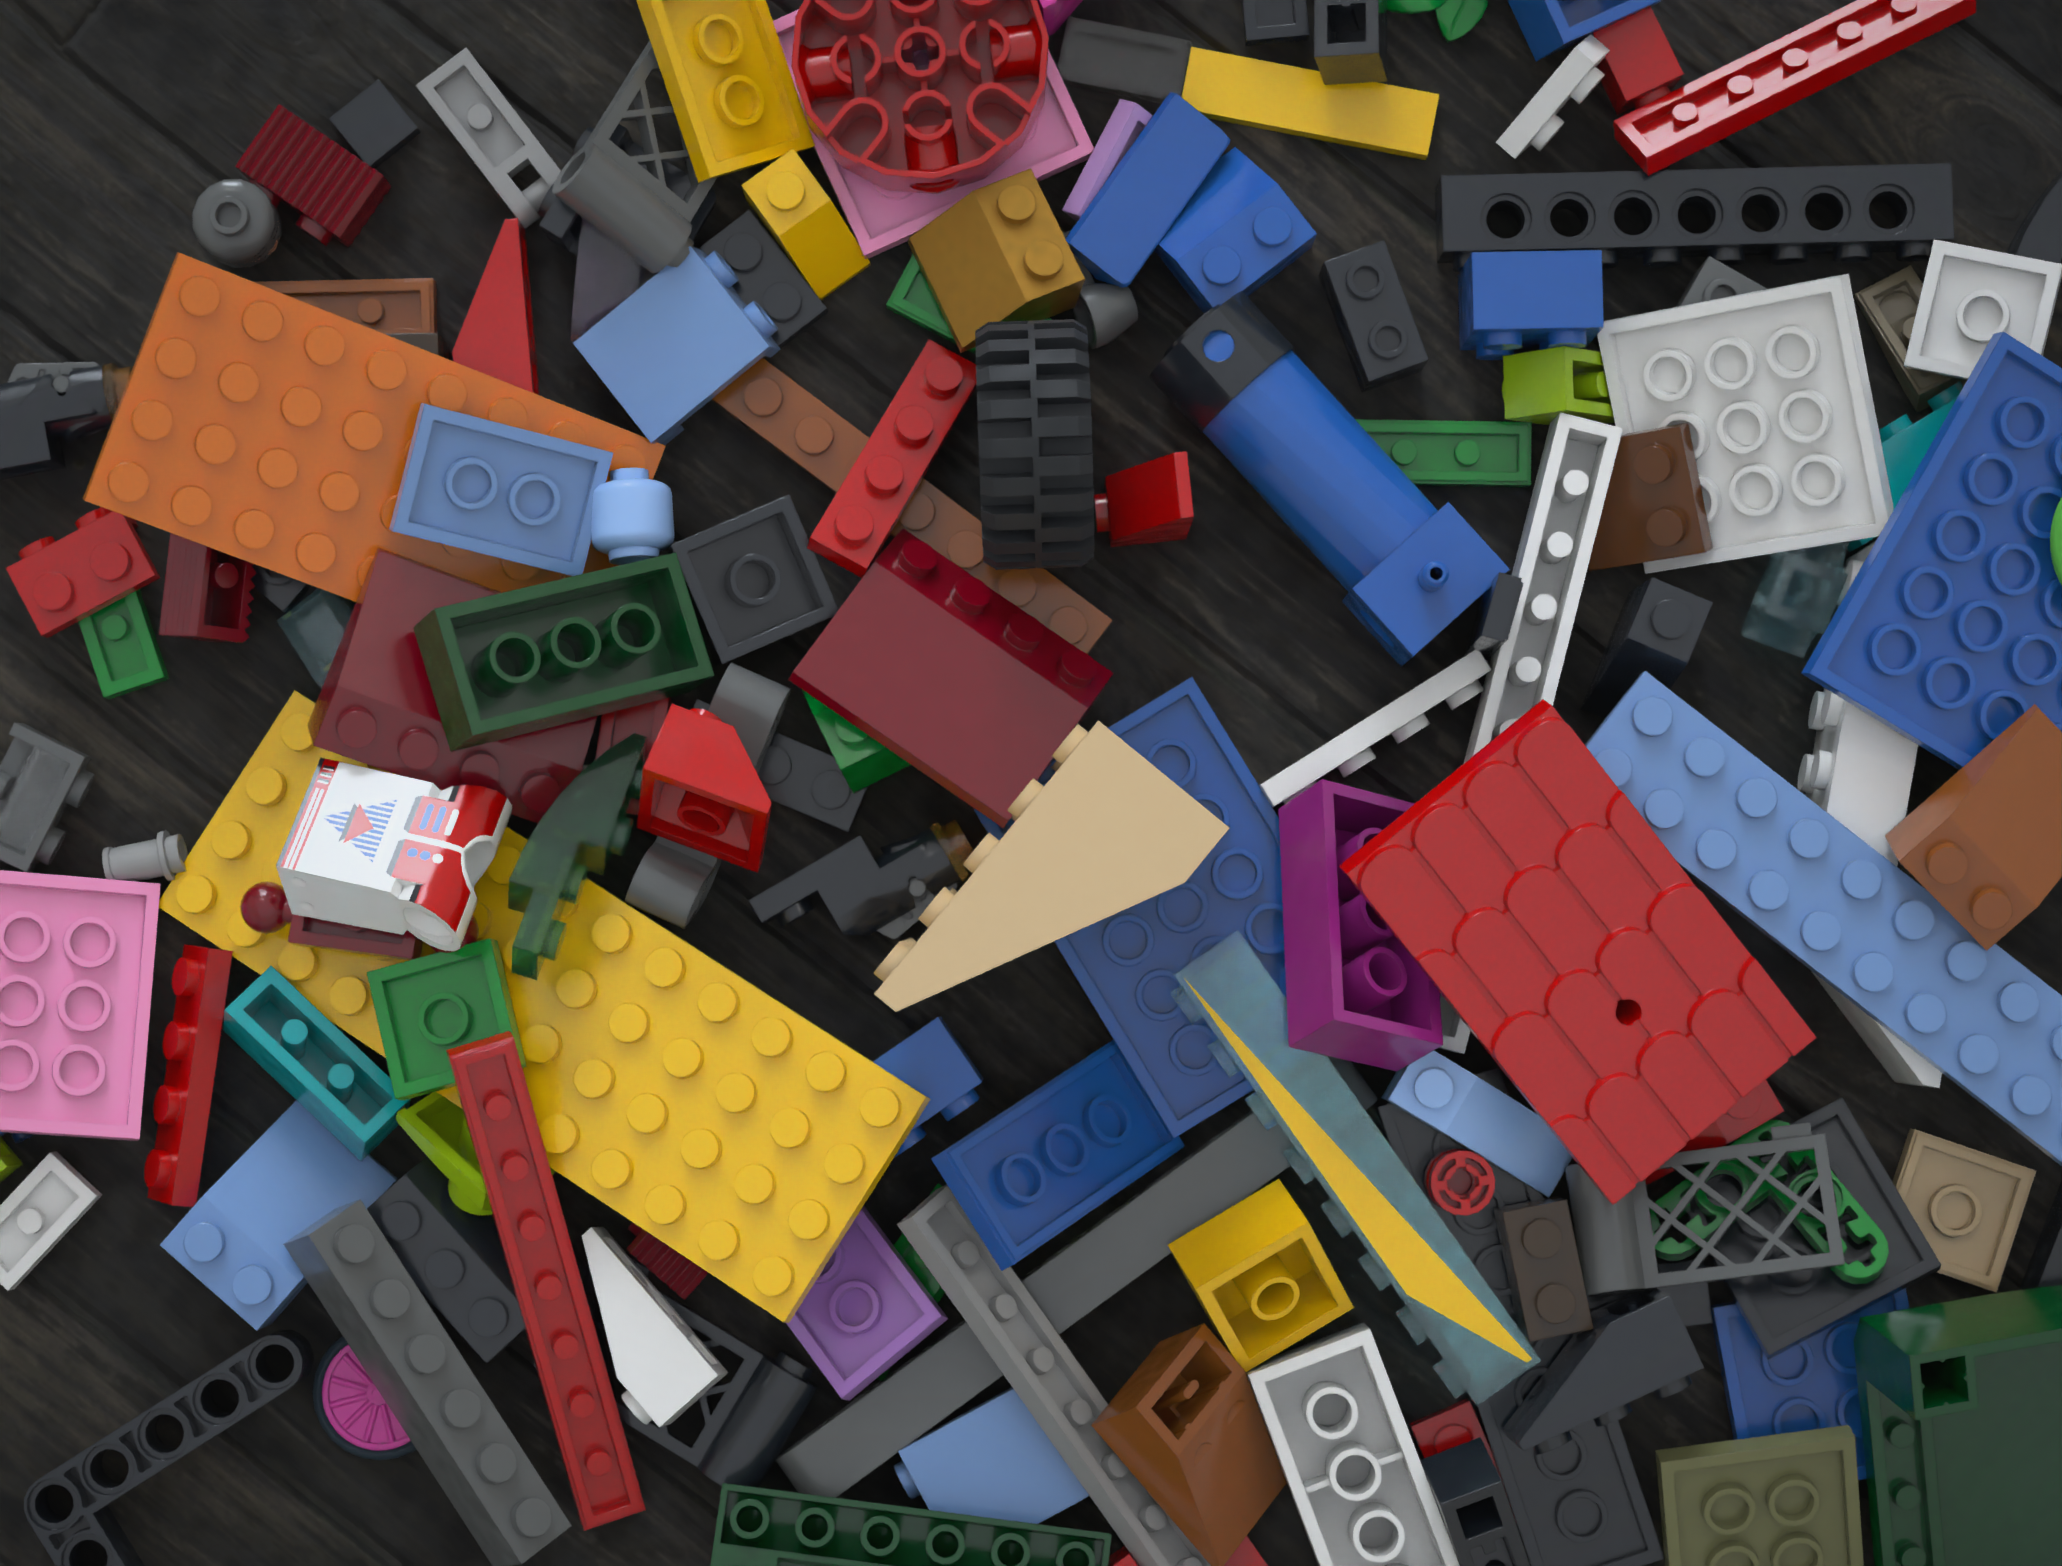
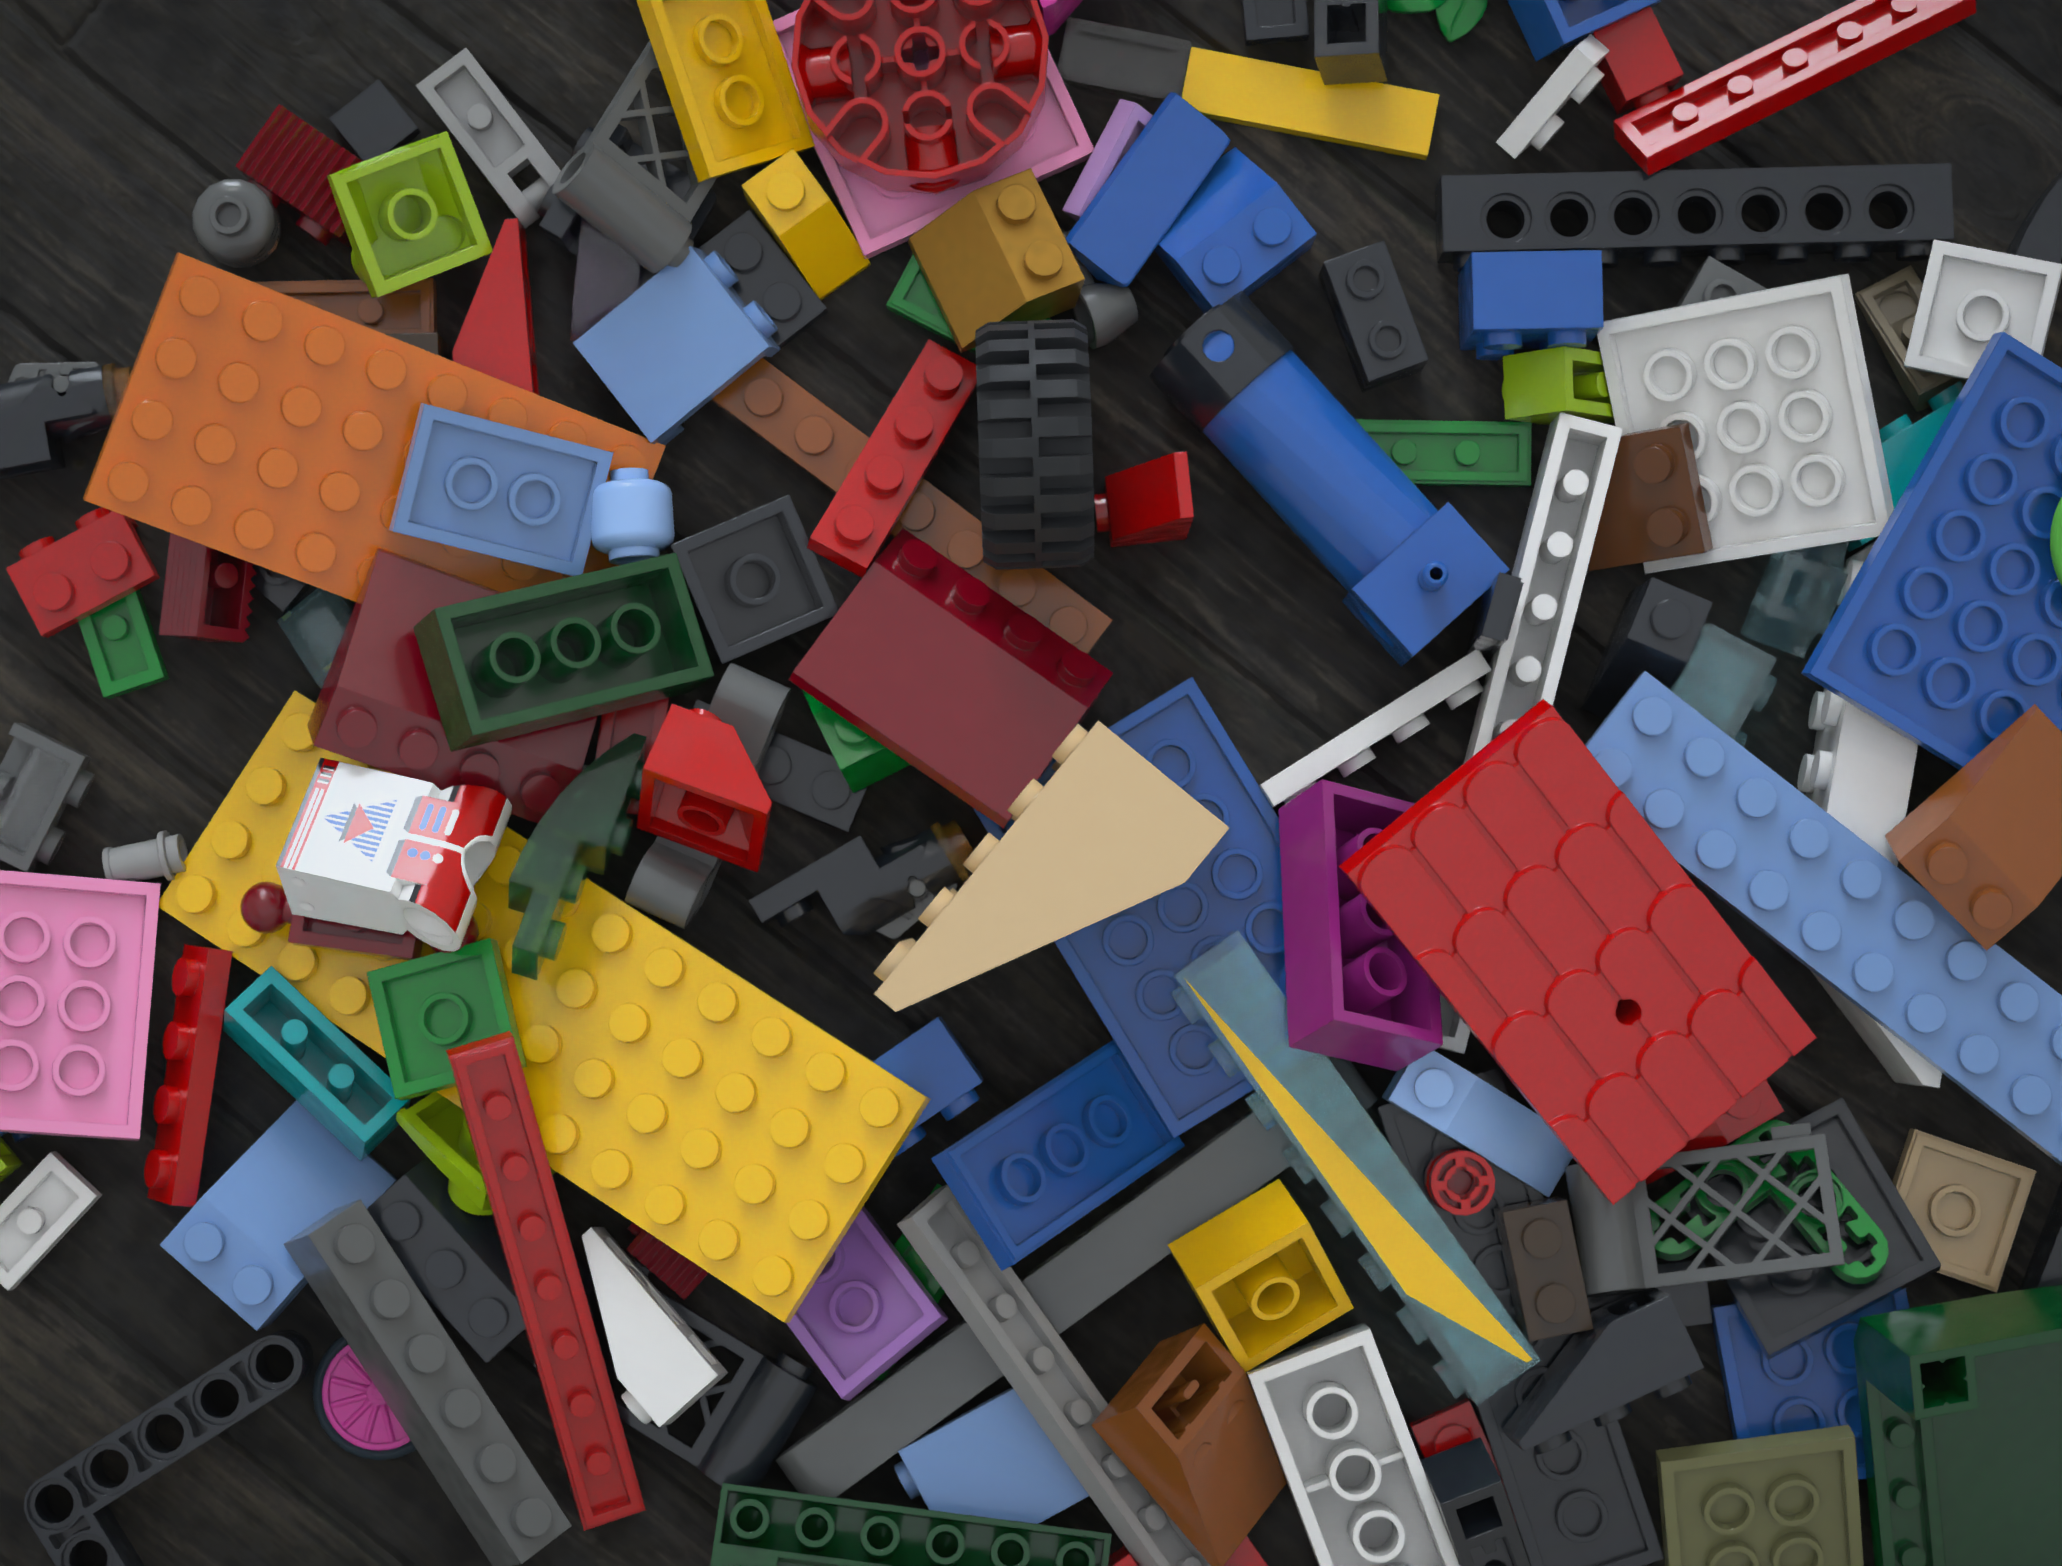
none -> lime slope [327,131,493,298]
none -> clear light blue brick [1670,623,1777,747]

